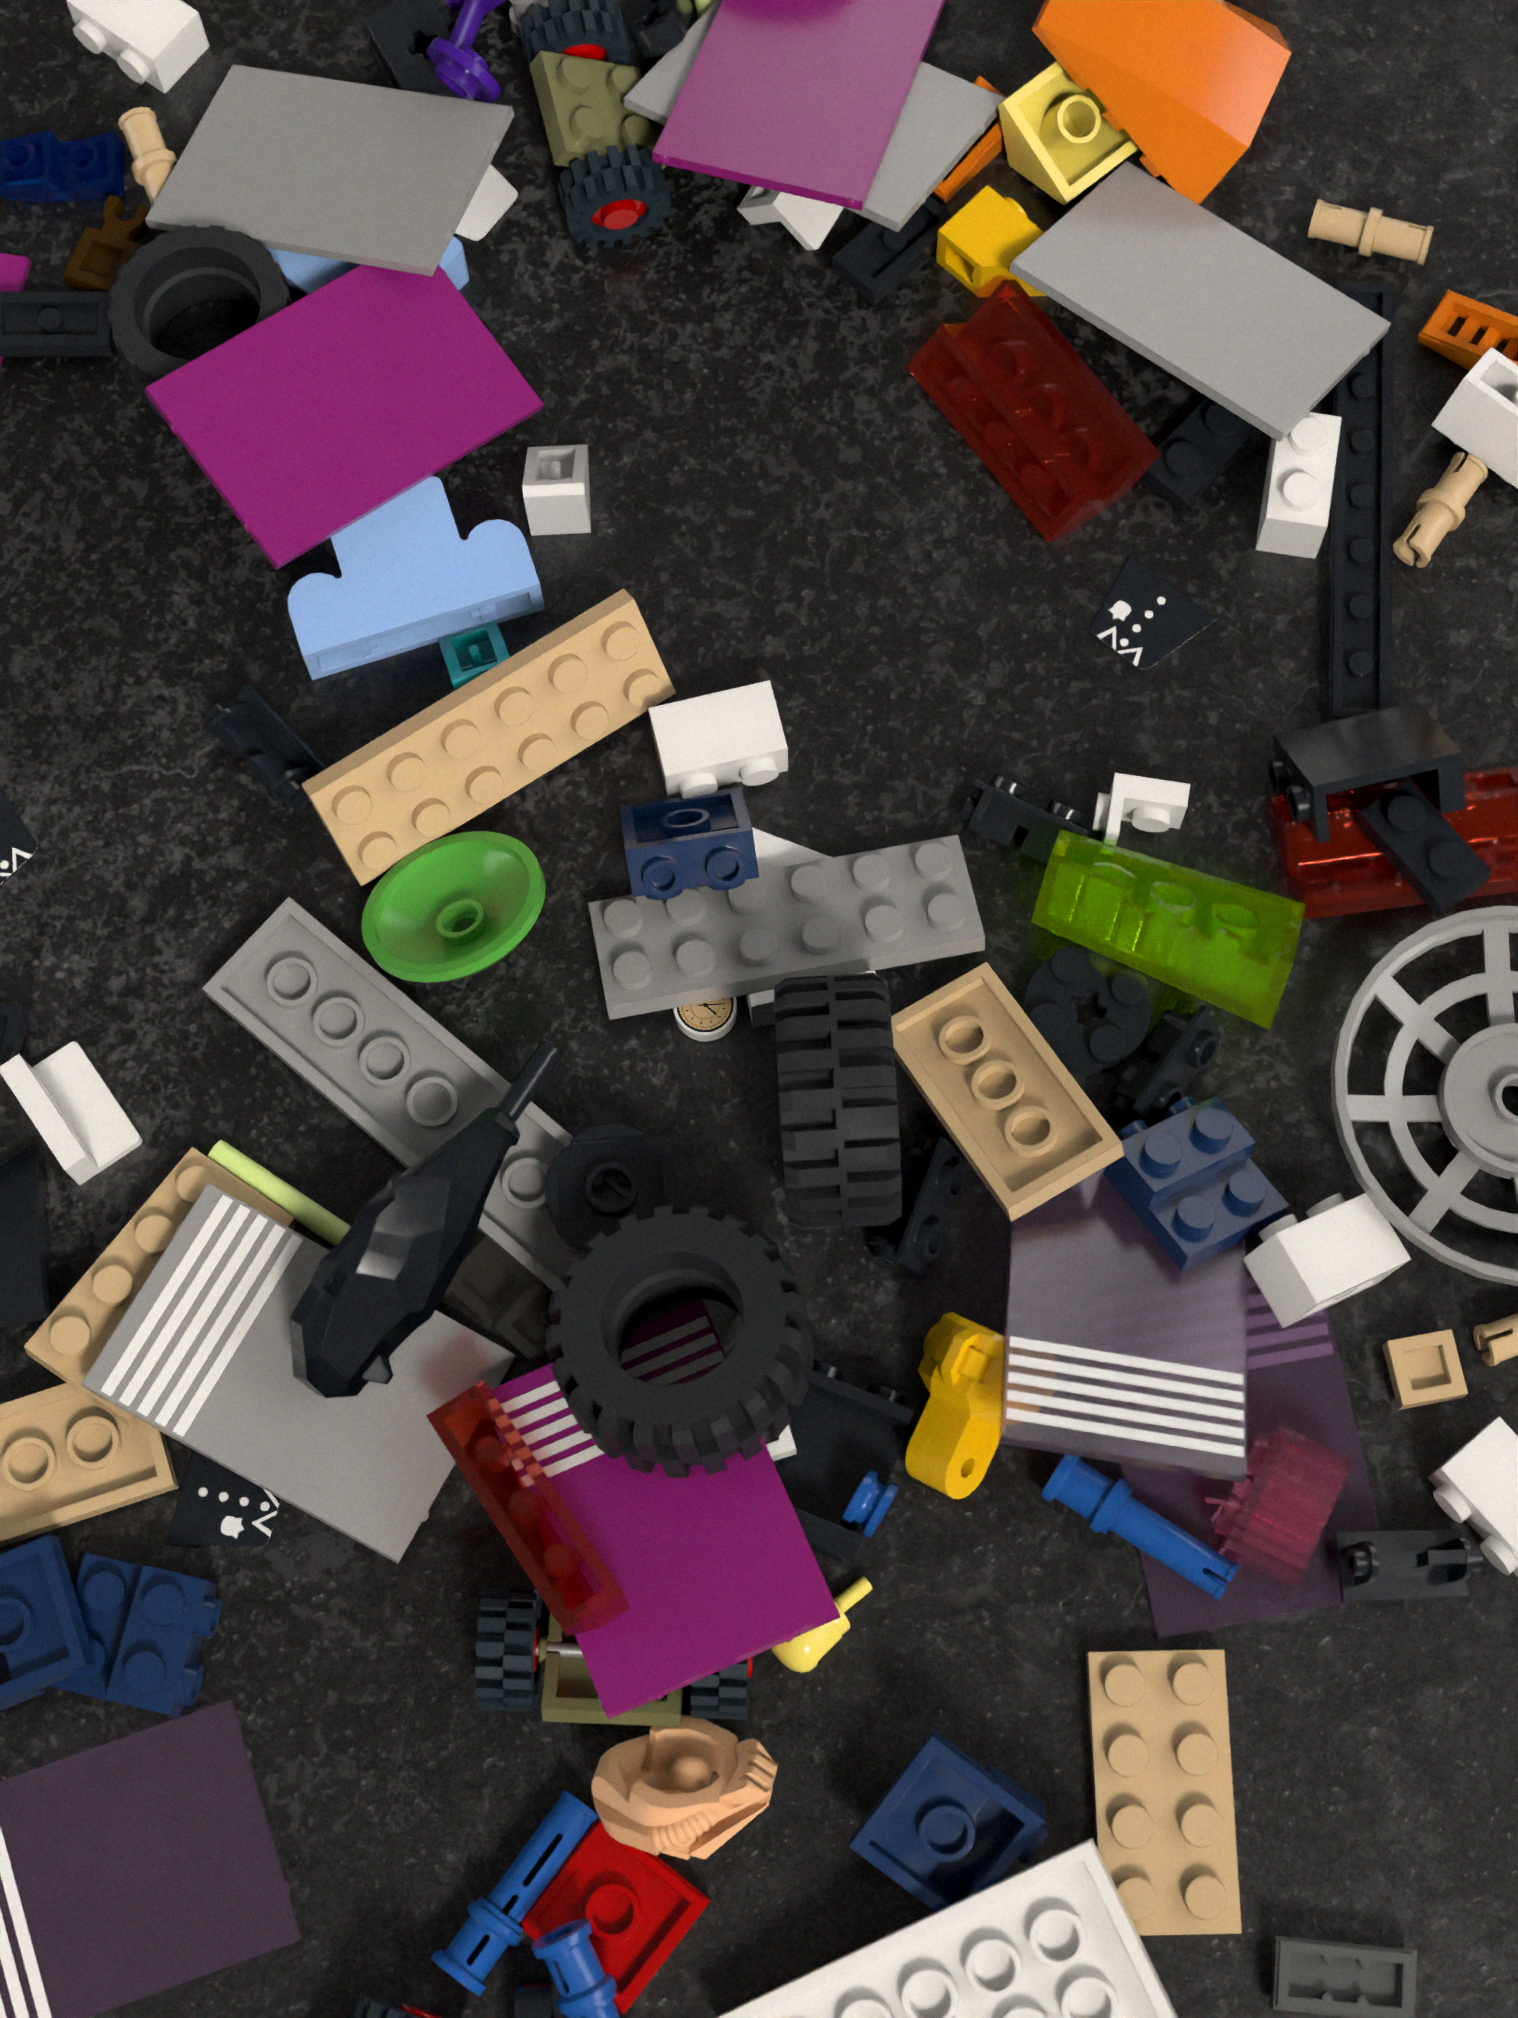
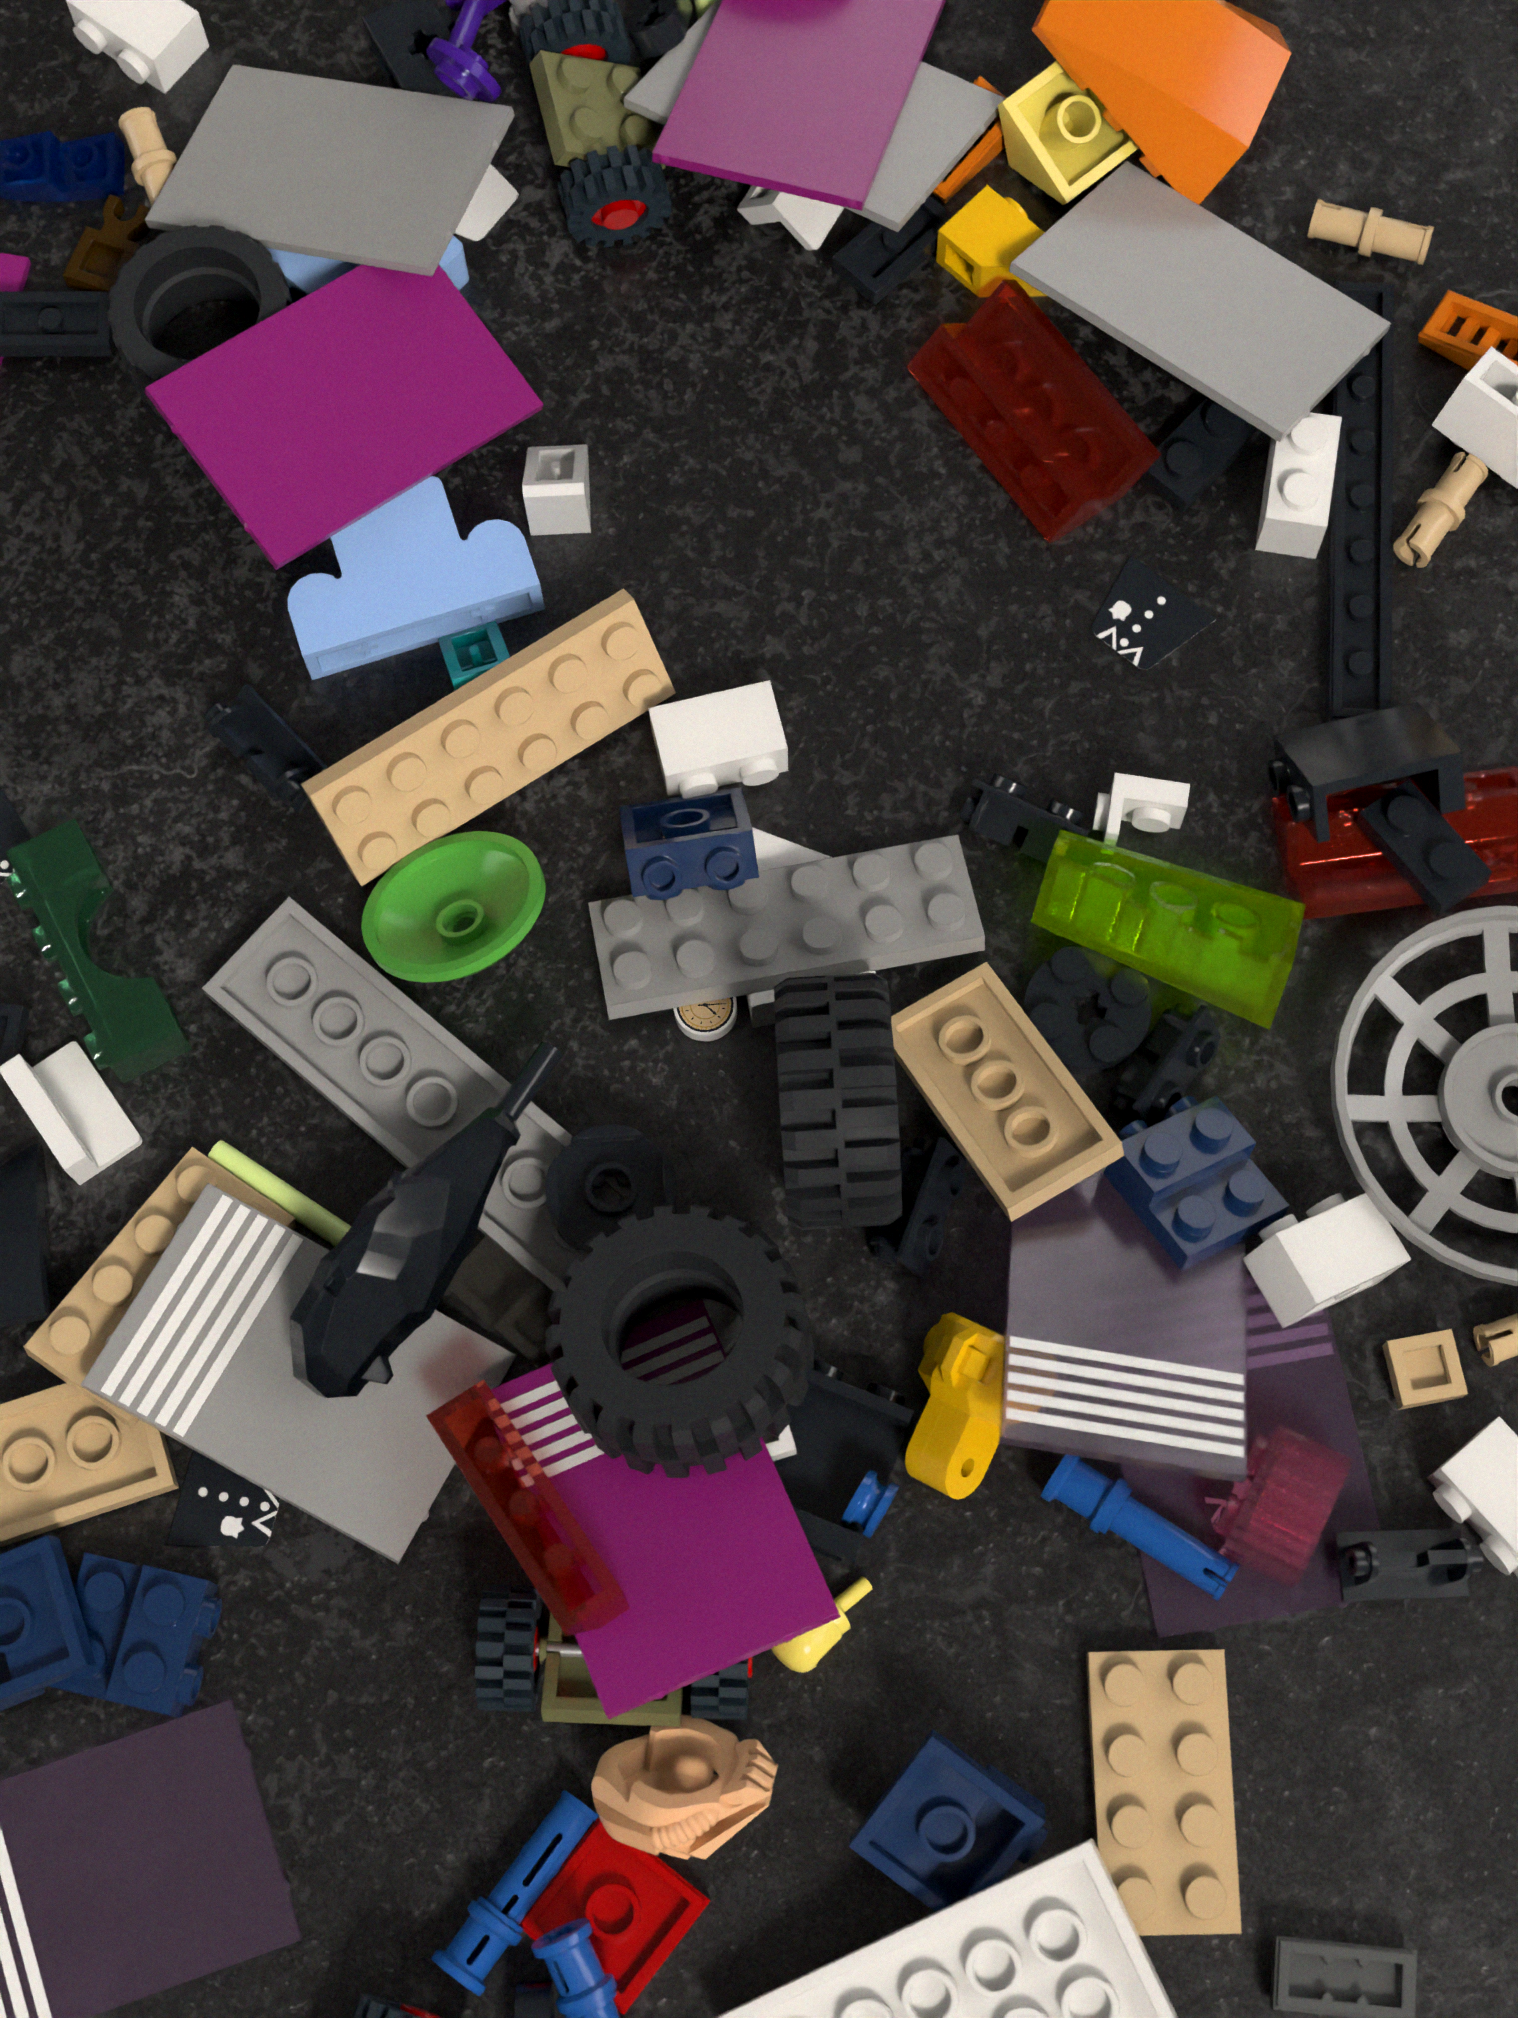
none -> clear green arch [6,818,192,1083]

